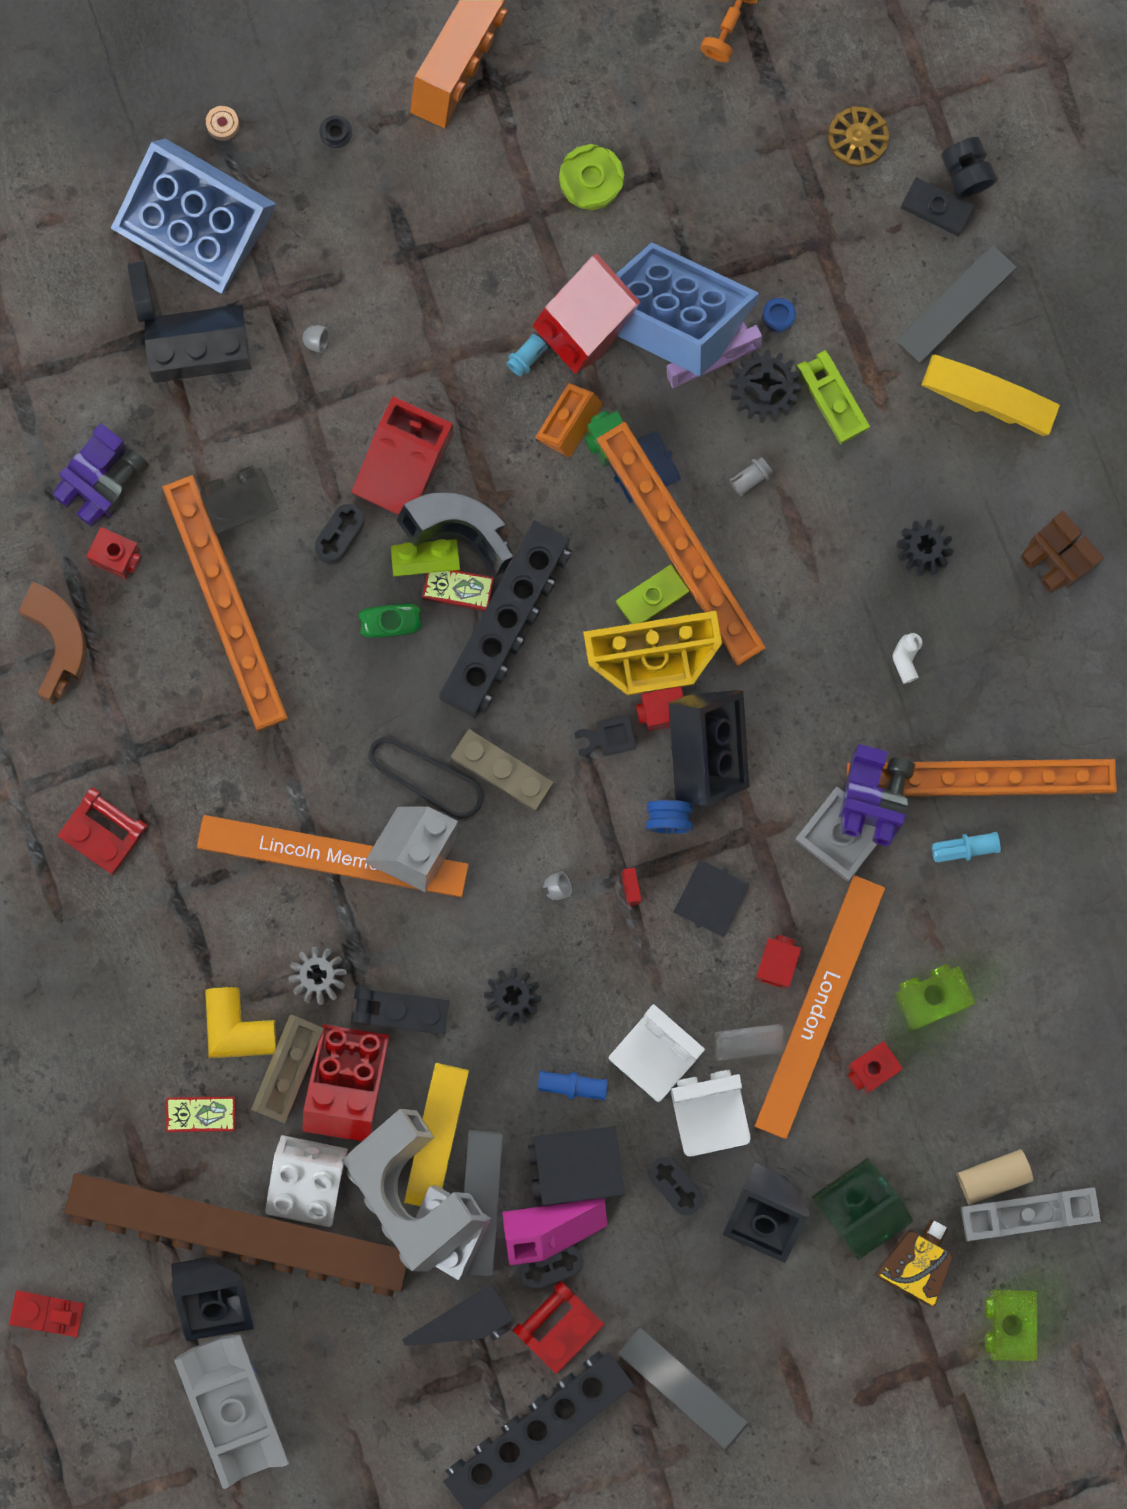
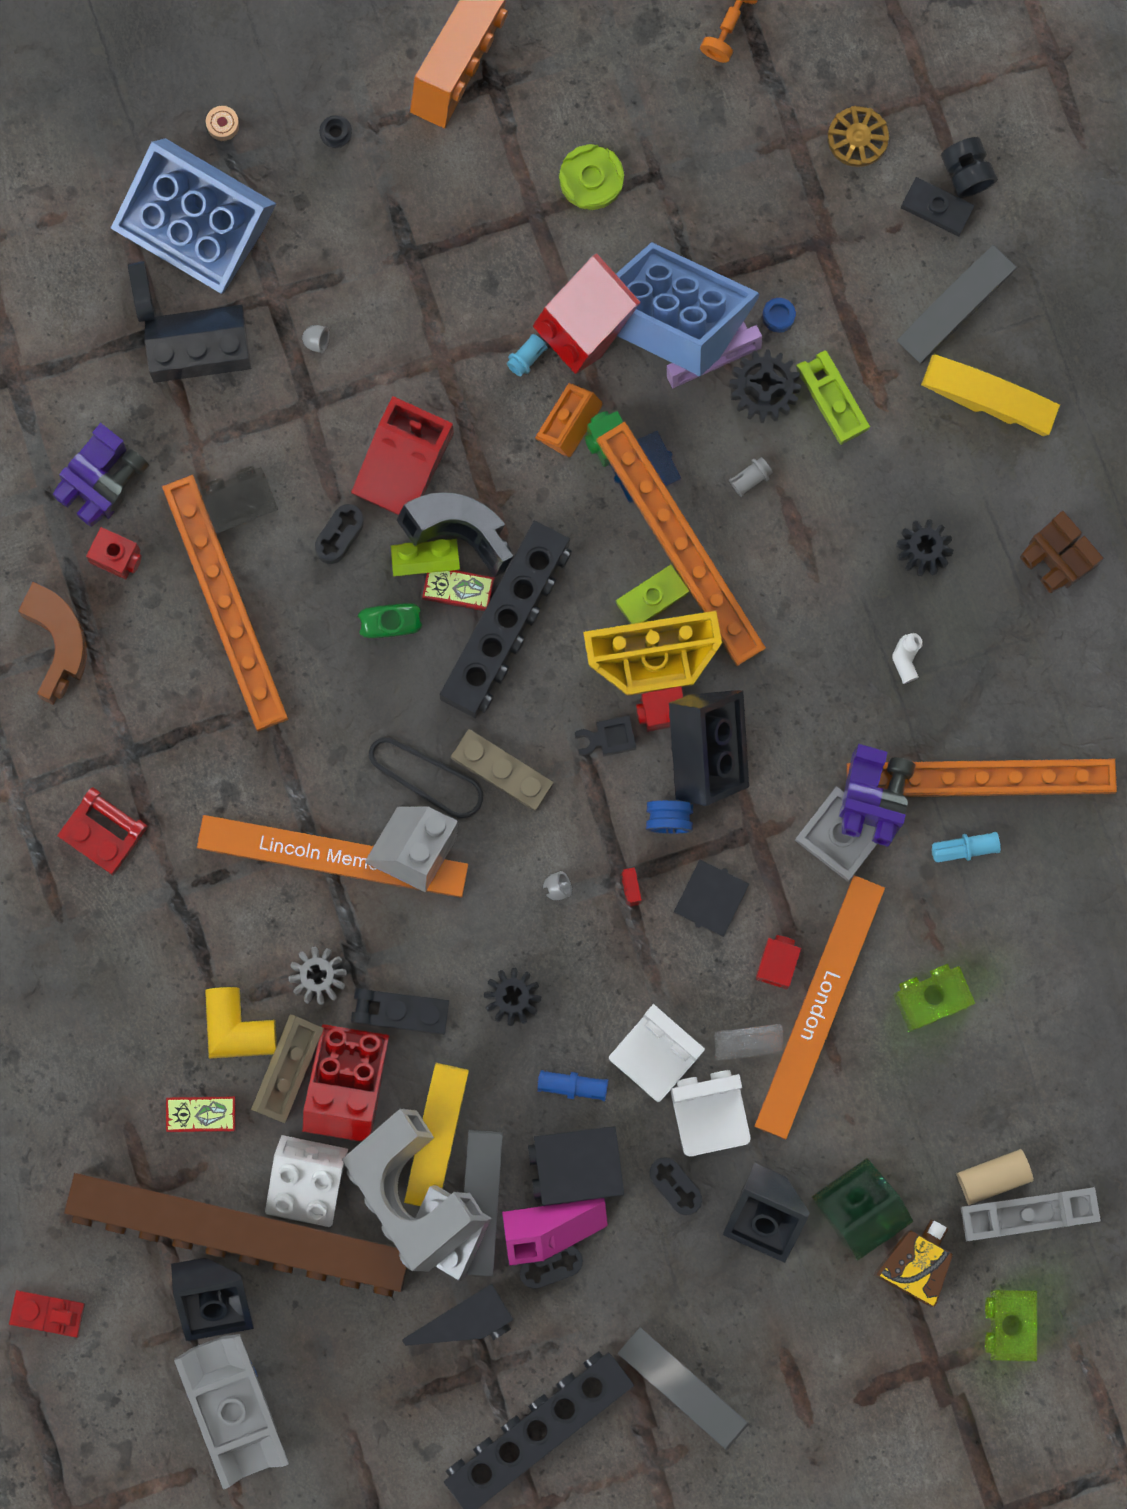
red plate [512,1281,605,1374] -> none
red brick [847,1041,903,1094] -> none

